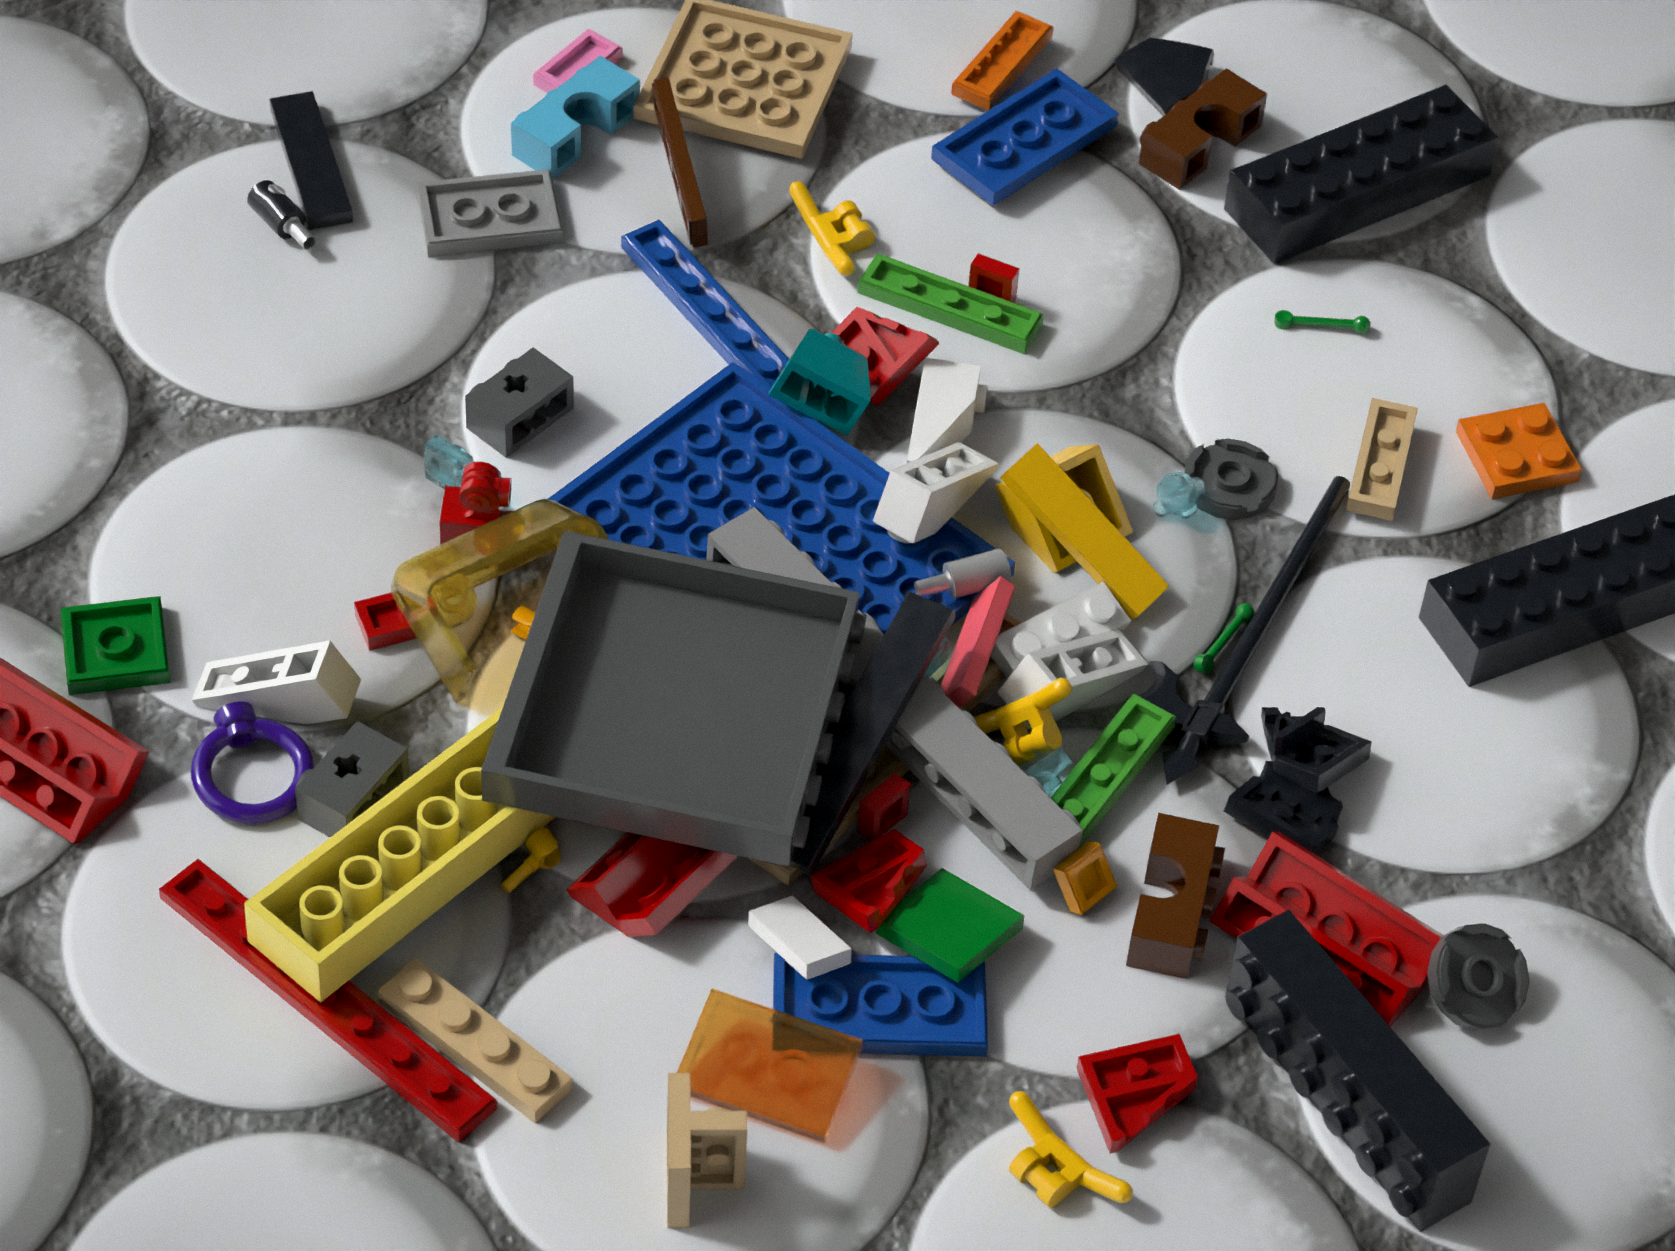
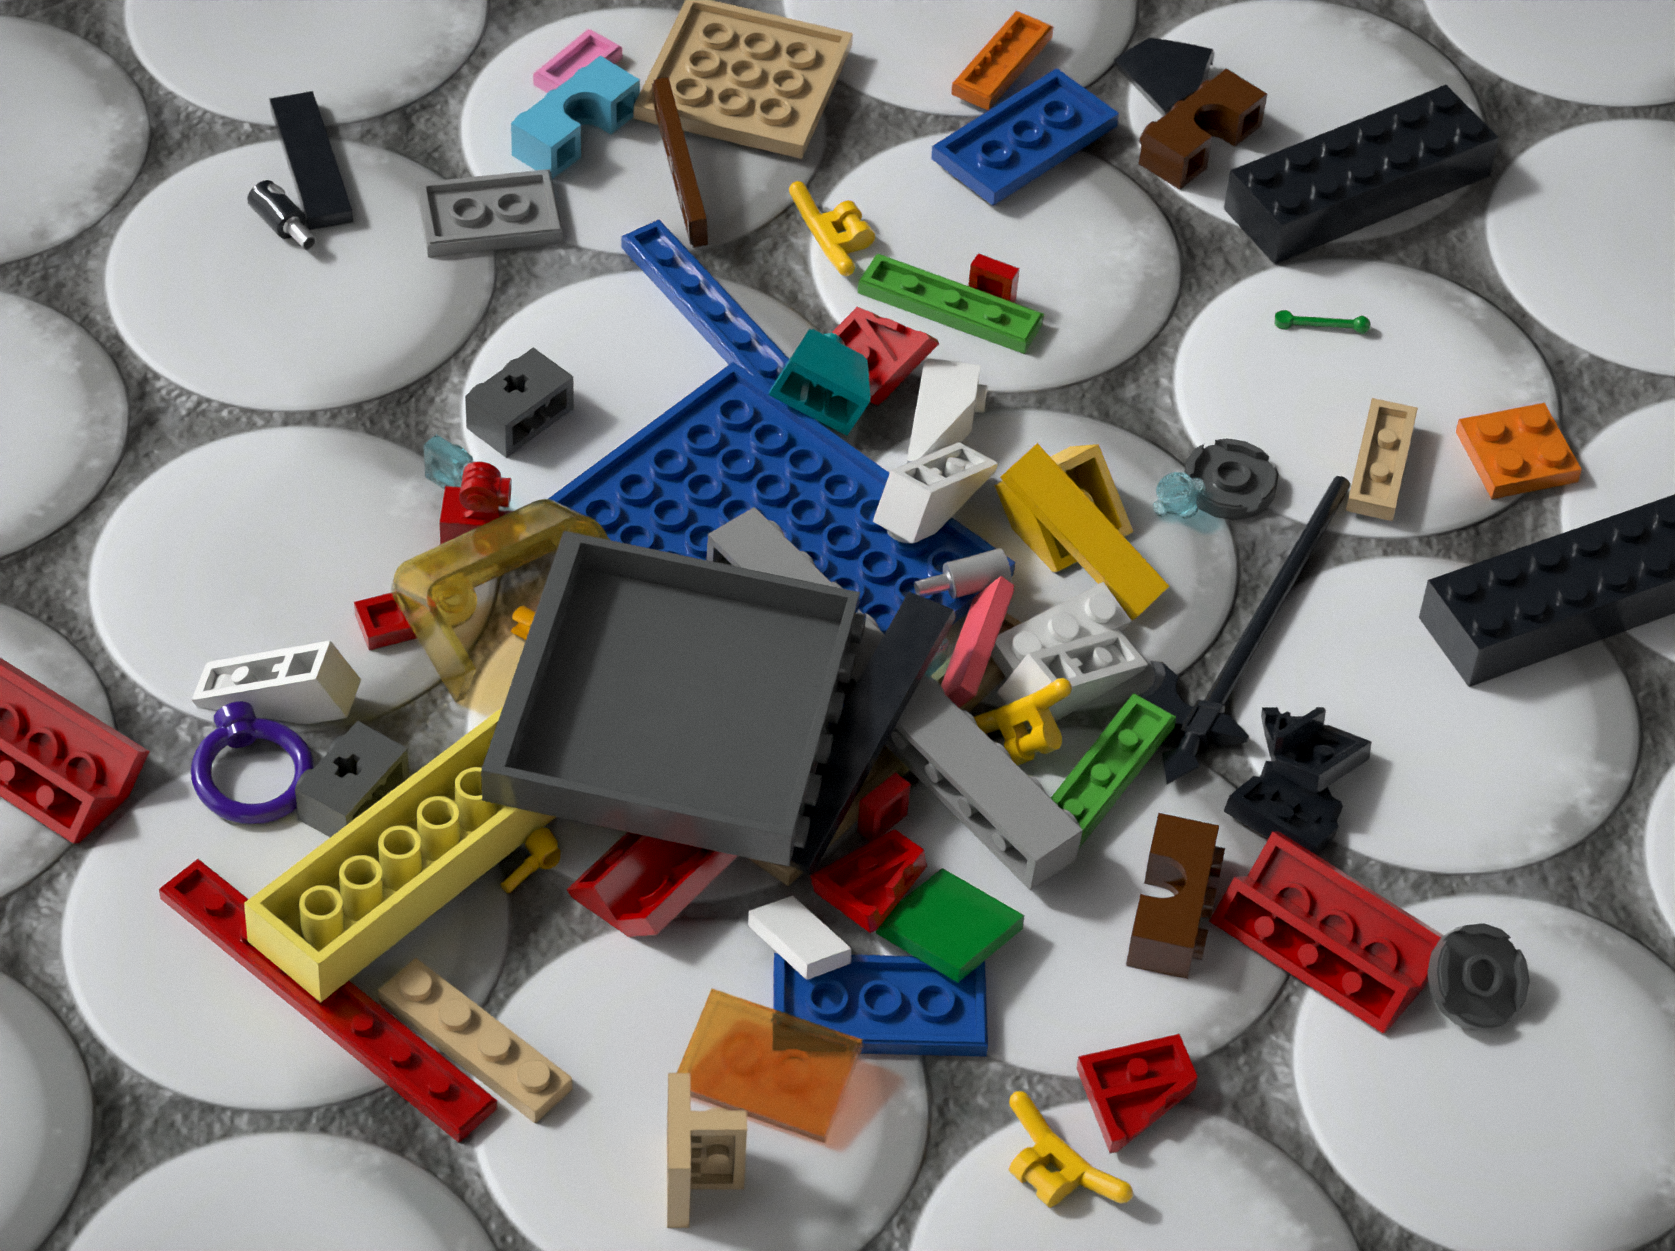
green tile [60,596,171,695] -> none
clear light blue plate [1024,746,1073,794] -> none
light orange tile [1053,841,1117,915] -> none
green hinge [1194,603,1255,674] -> none
black brick [1225,910,1491,1232] -> none

